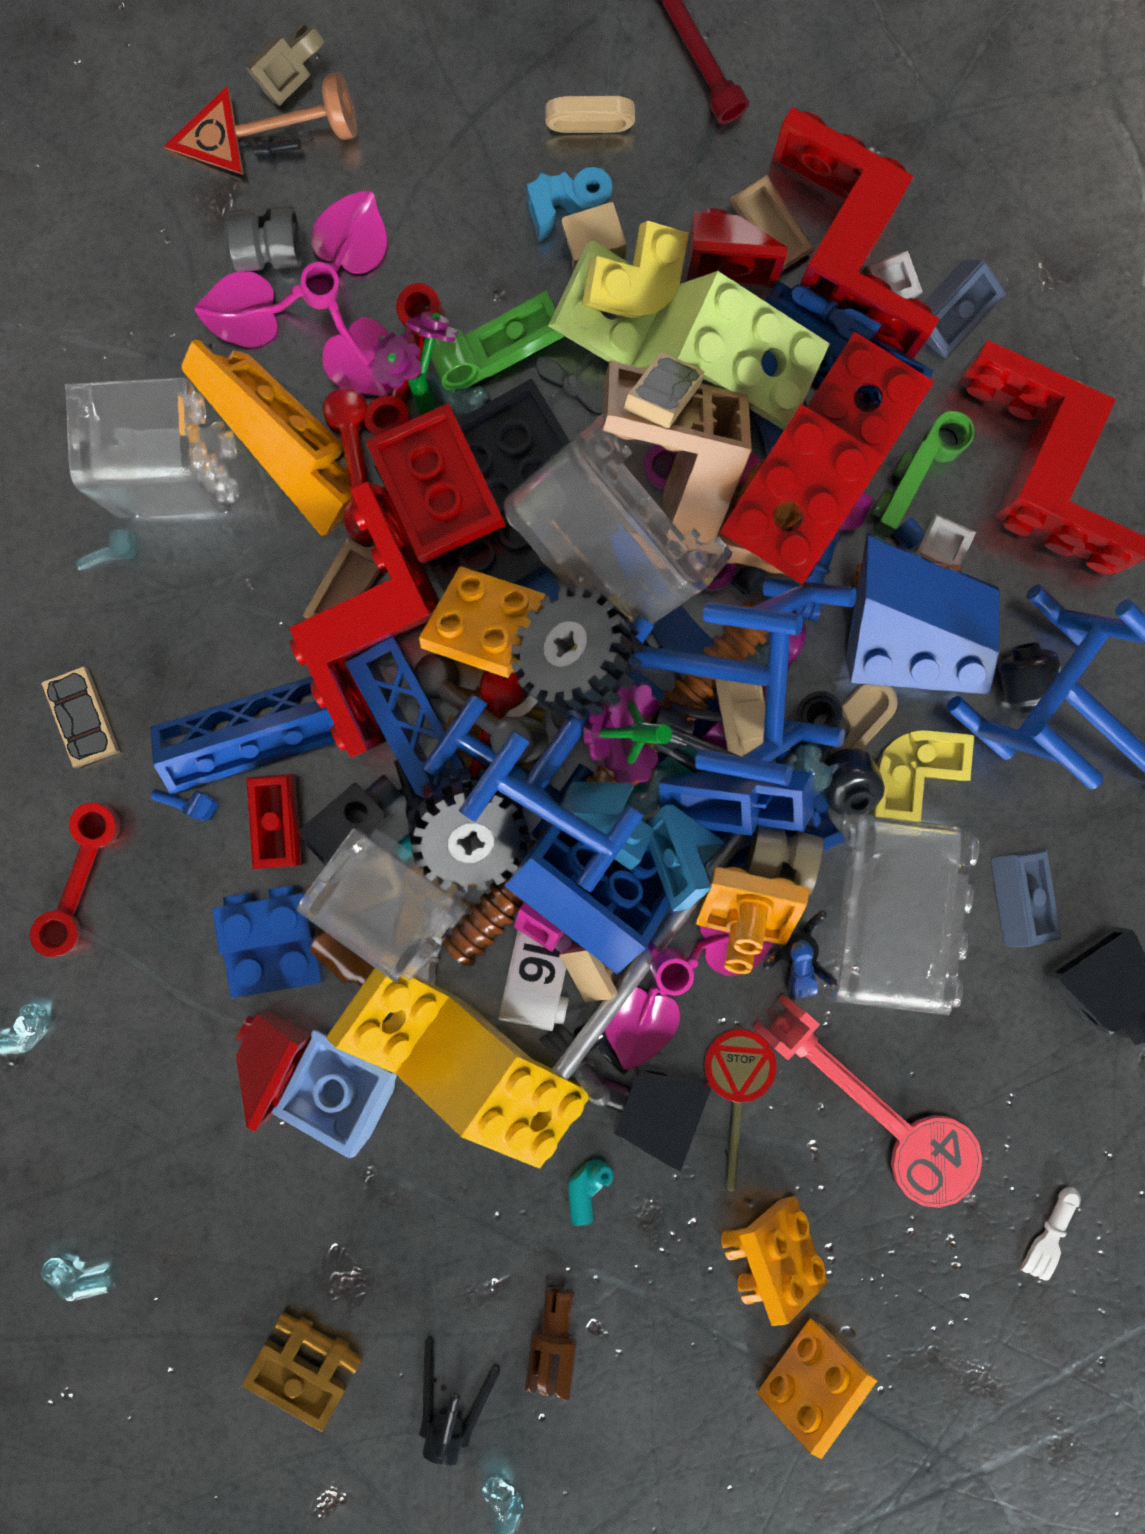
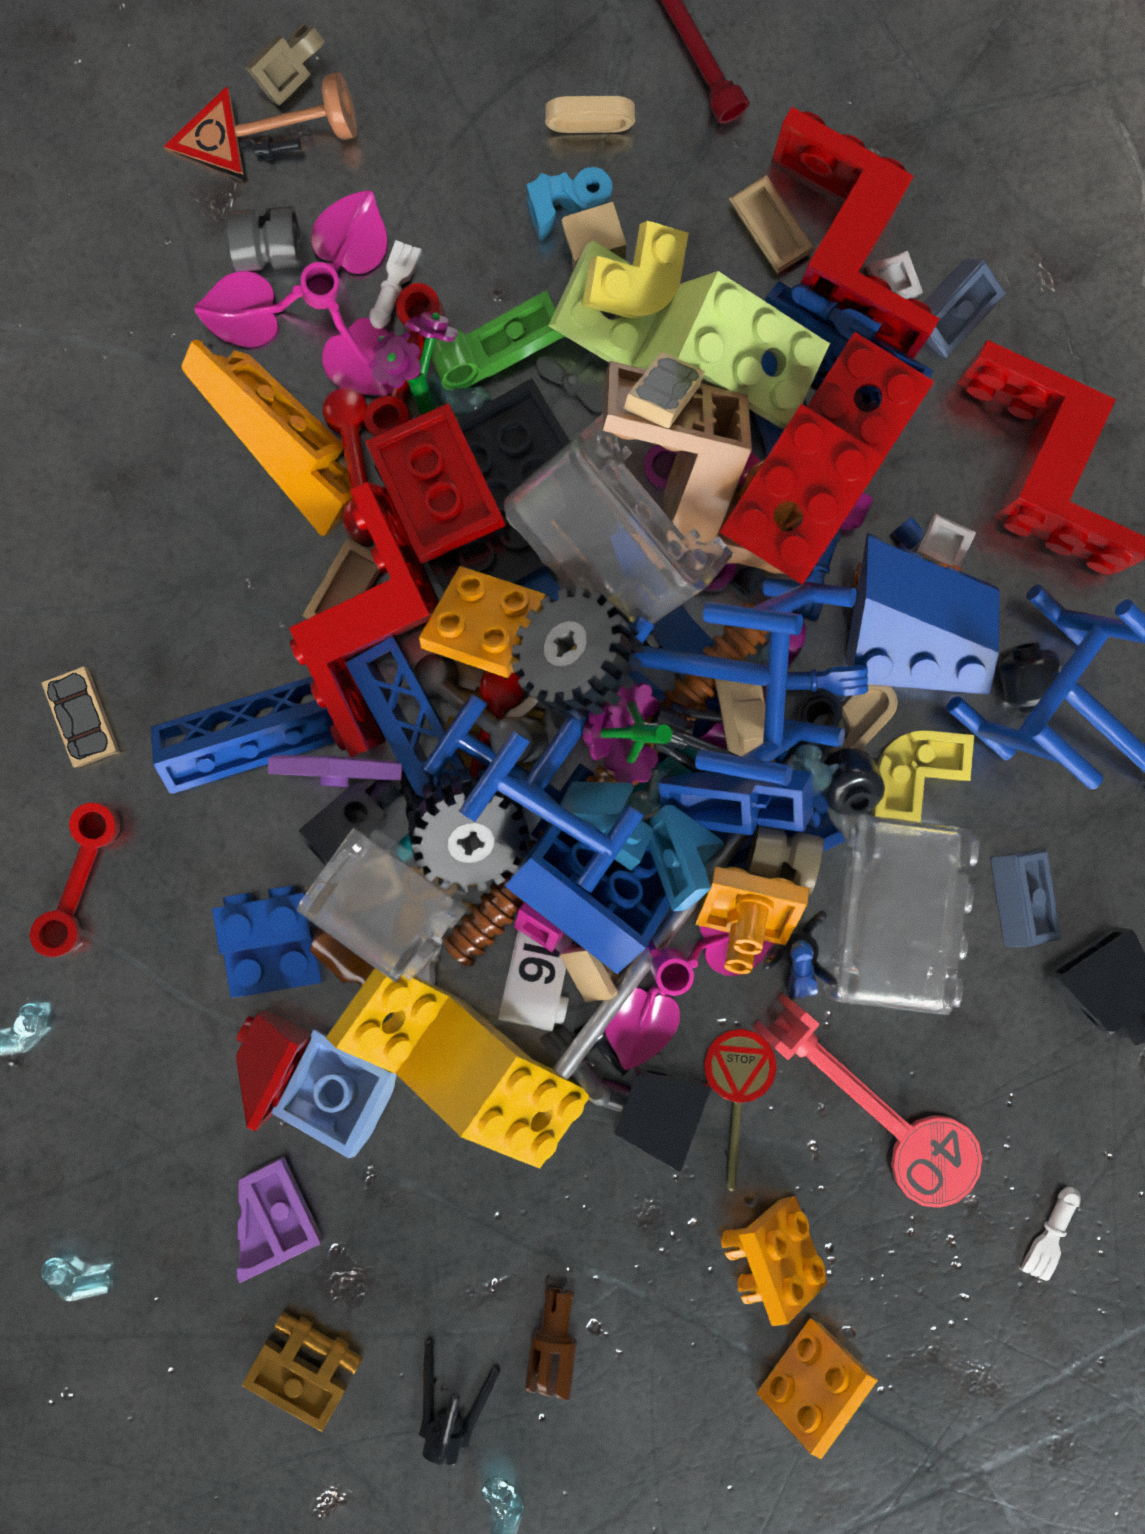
clear windscreen [65,377,239,518] -> none
clear light blue hand [75,529,138,570] -> none
blue hand [151,789,218,821] -> none
red brick [246,774,302,869] -> none
teal arm [568,1159,614,1226] -> none
red slope [686,208,787,288] -> none
bright green plate [872,411,974,538] -> none
none -> medium lavender wing [237,1156,323,1283]
none -> medium lavender plate [268,755,402,787]
none -> white piece [369,240,422,329]
none -> blue piece [786,665,868,696]

